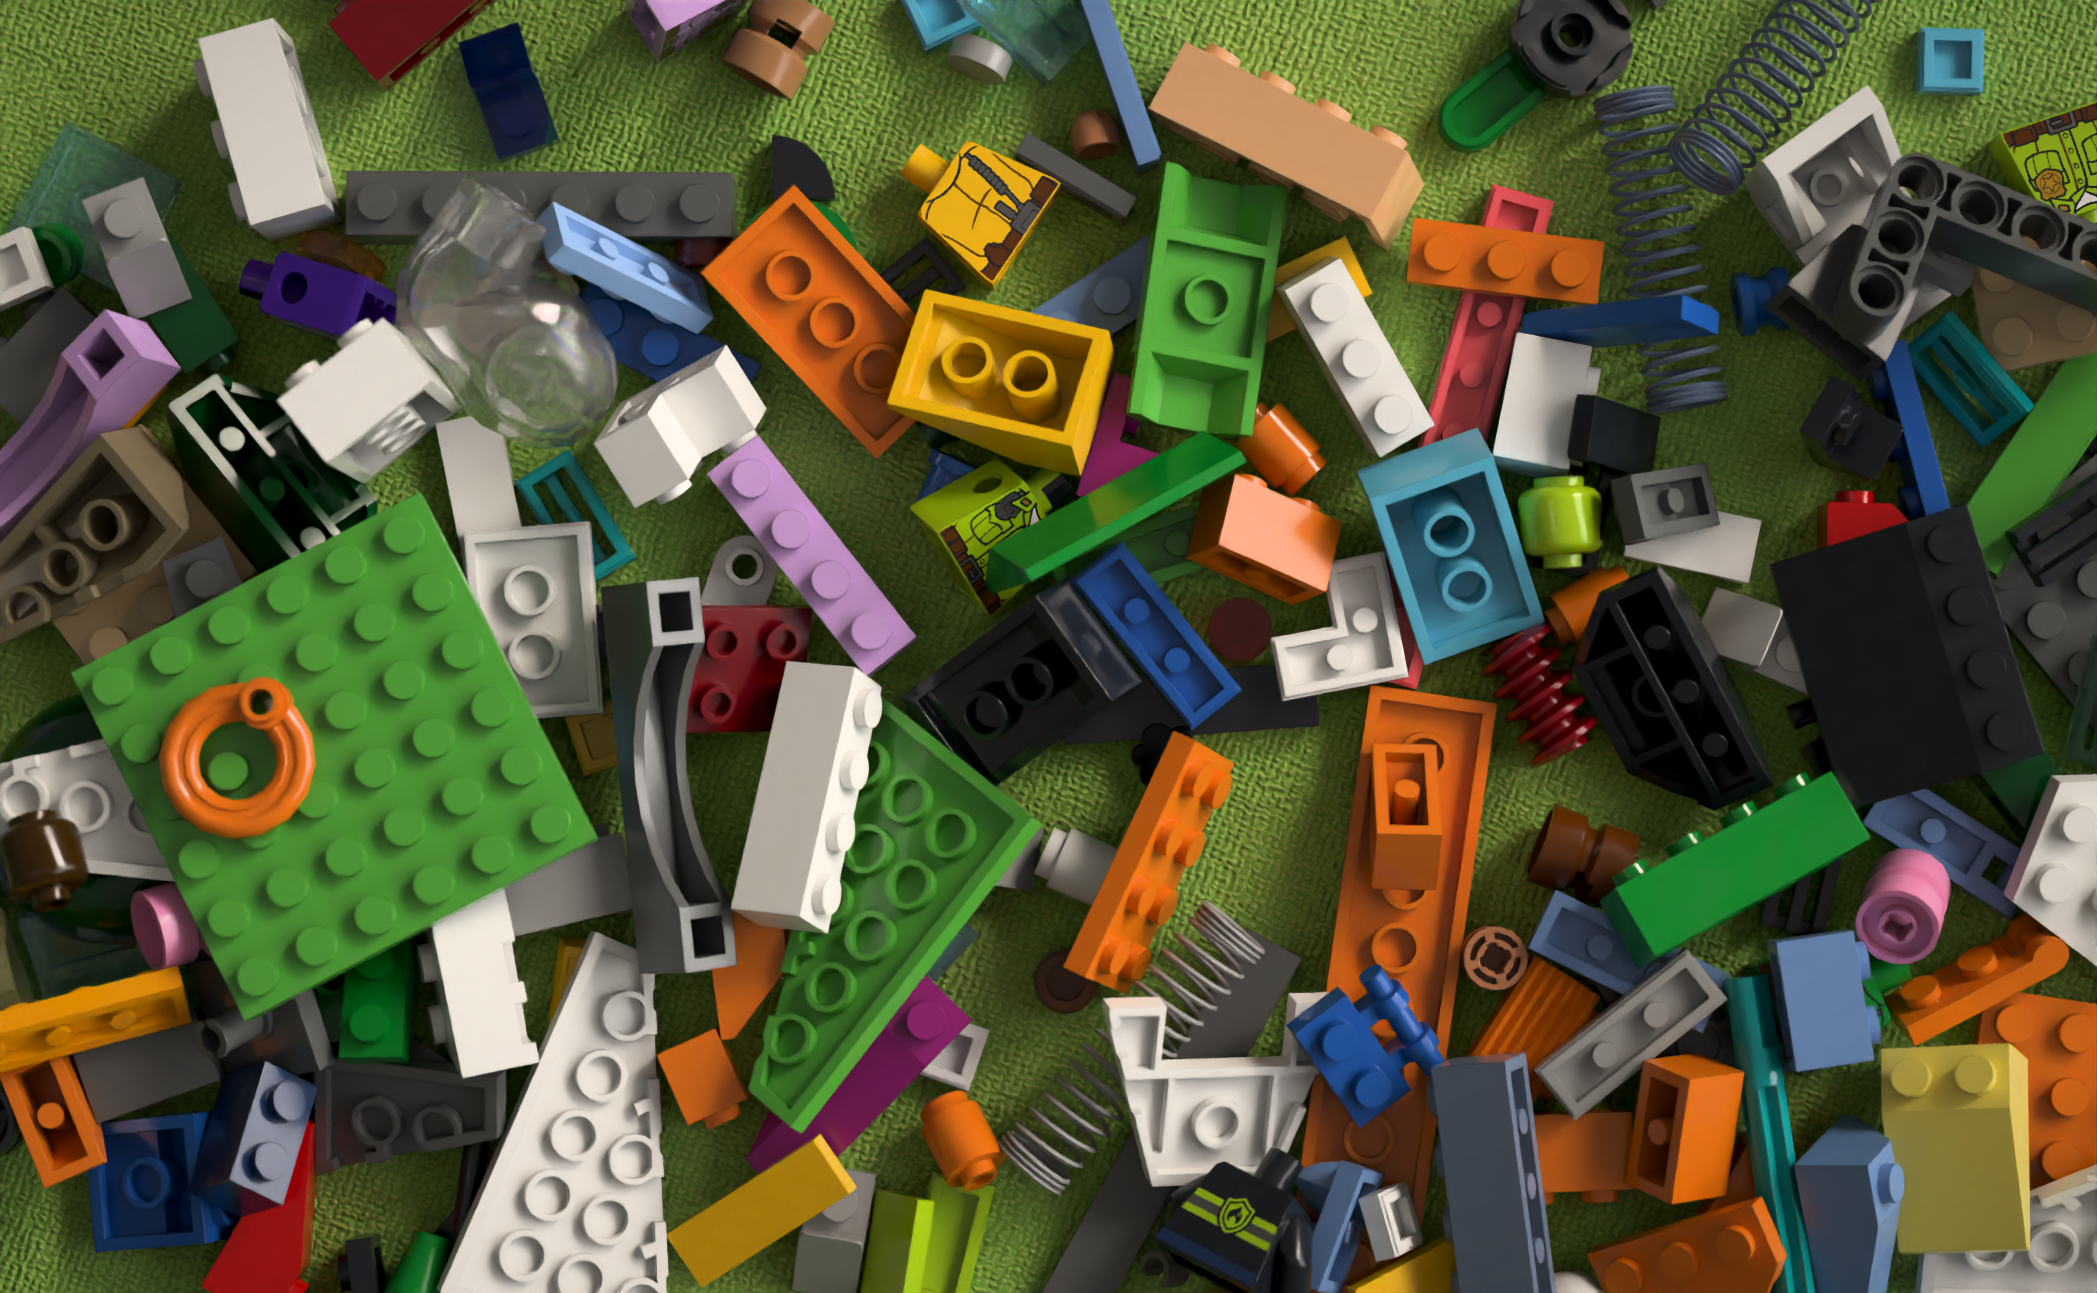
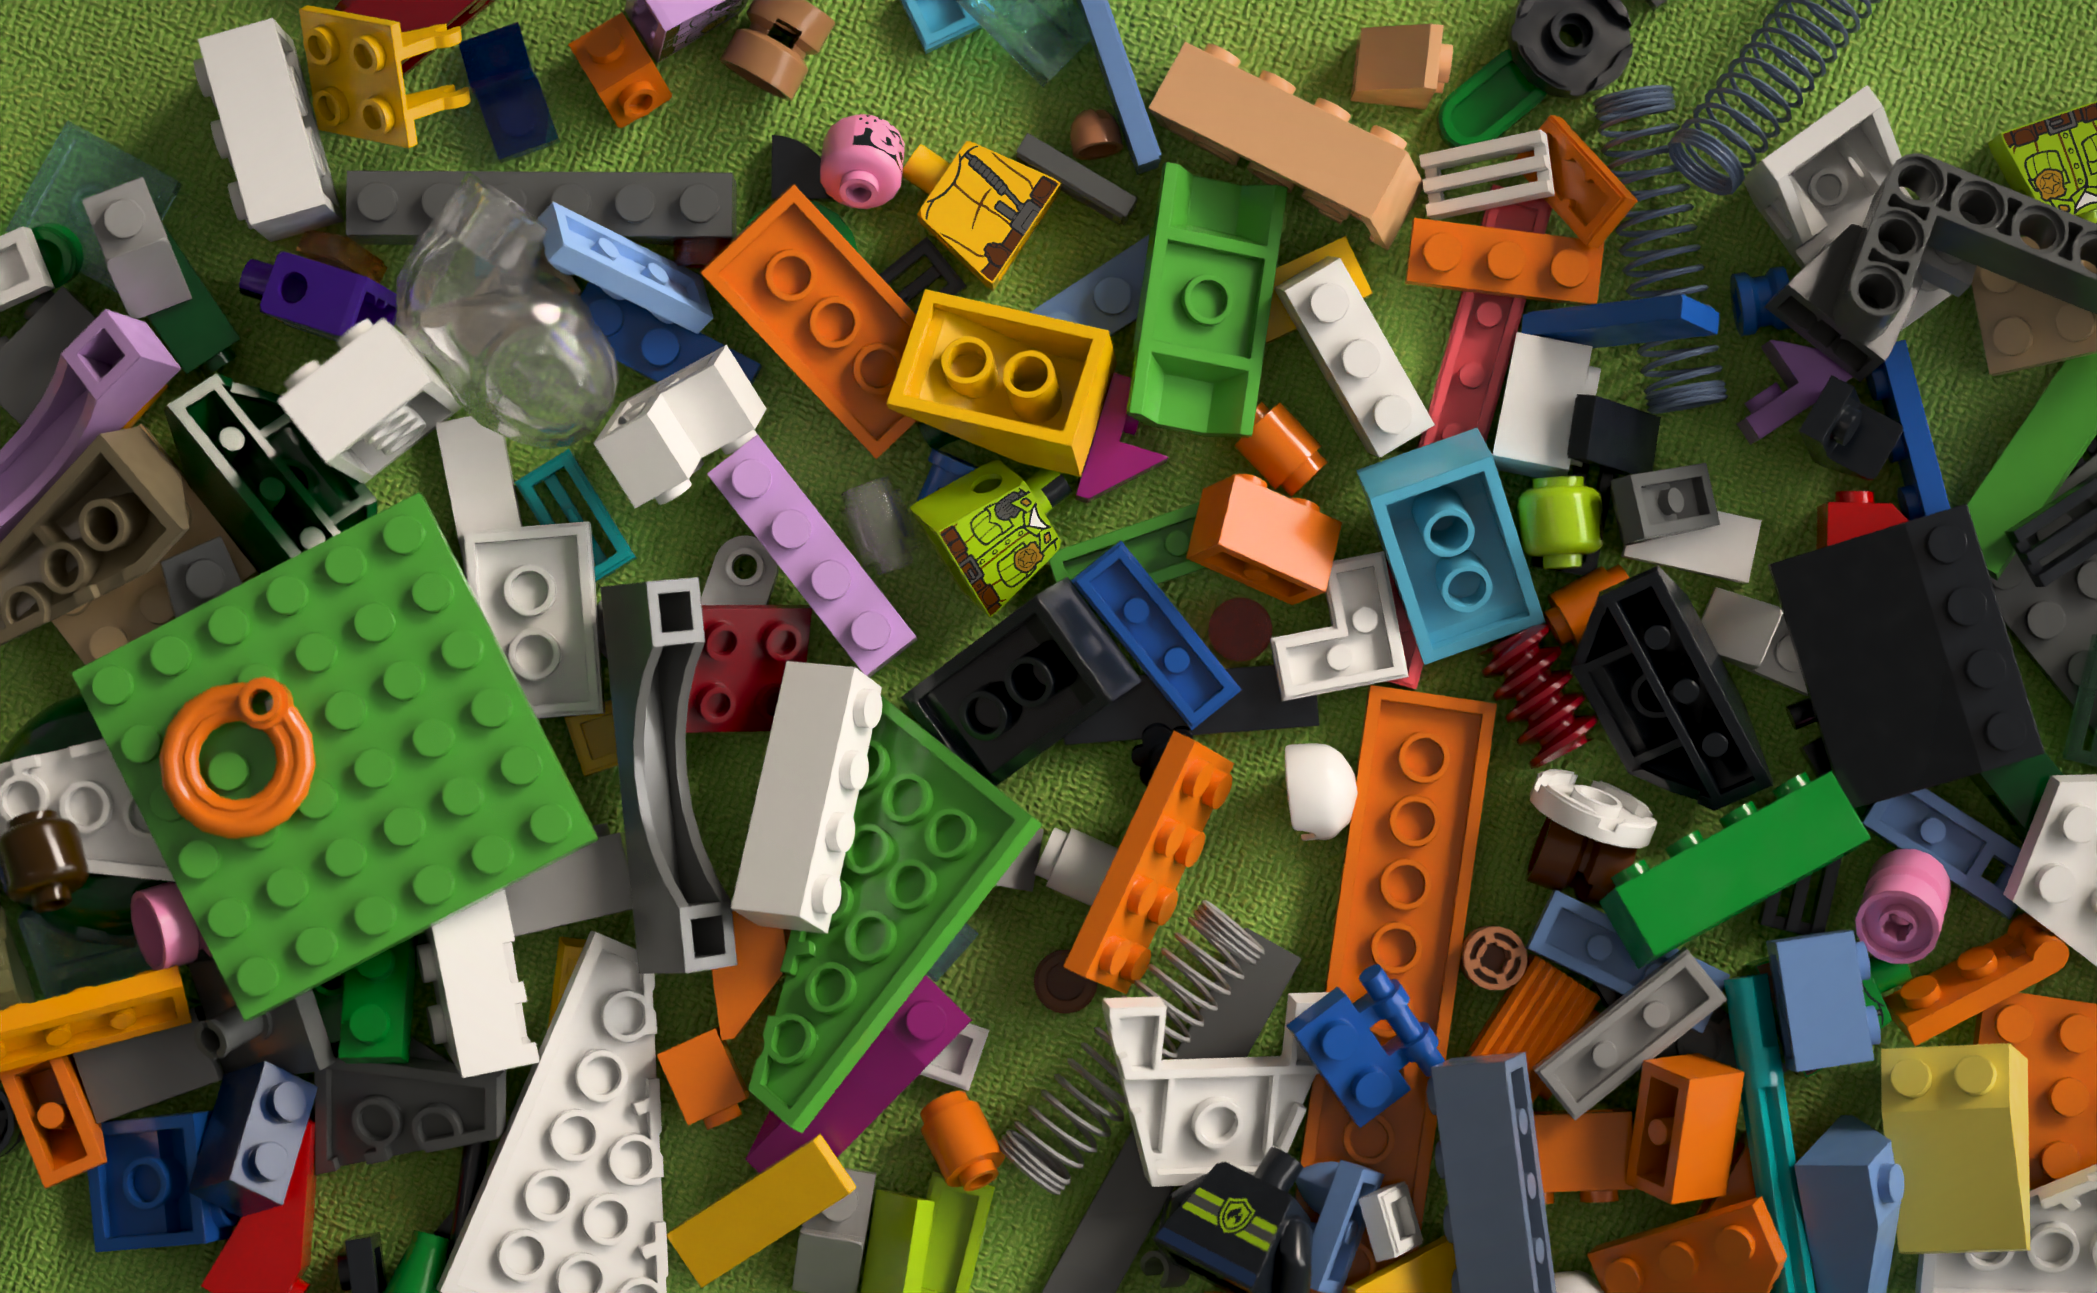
light grey tile [946,34,1013,85] -> none
green slope [985,431,1246,595] -> none
orange slope [1369,743,1442,890] -> none
teal tile [1907,309,2035,449] -> none
medium azure tile [1916,28,1984,96] -> none
none -> yellow plate [299,5,471,148]
none -> orange bracket [568,12,672,128]
none -> bright pink head [820,114,905,209]
none -> clear brick [841,477,921,576]
none -> white hair [1285,743,1358,841]
none -> light nougat slope [1351,24,1453,110]
none -> white tile [1419,129,1555,220]
none -> orange plate [1514,115,1638,249]
none -> white tile [1530,769,1657,848]
none -> medium lavender slope [1737,340,1853,445]

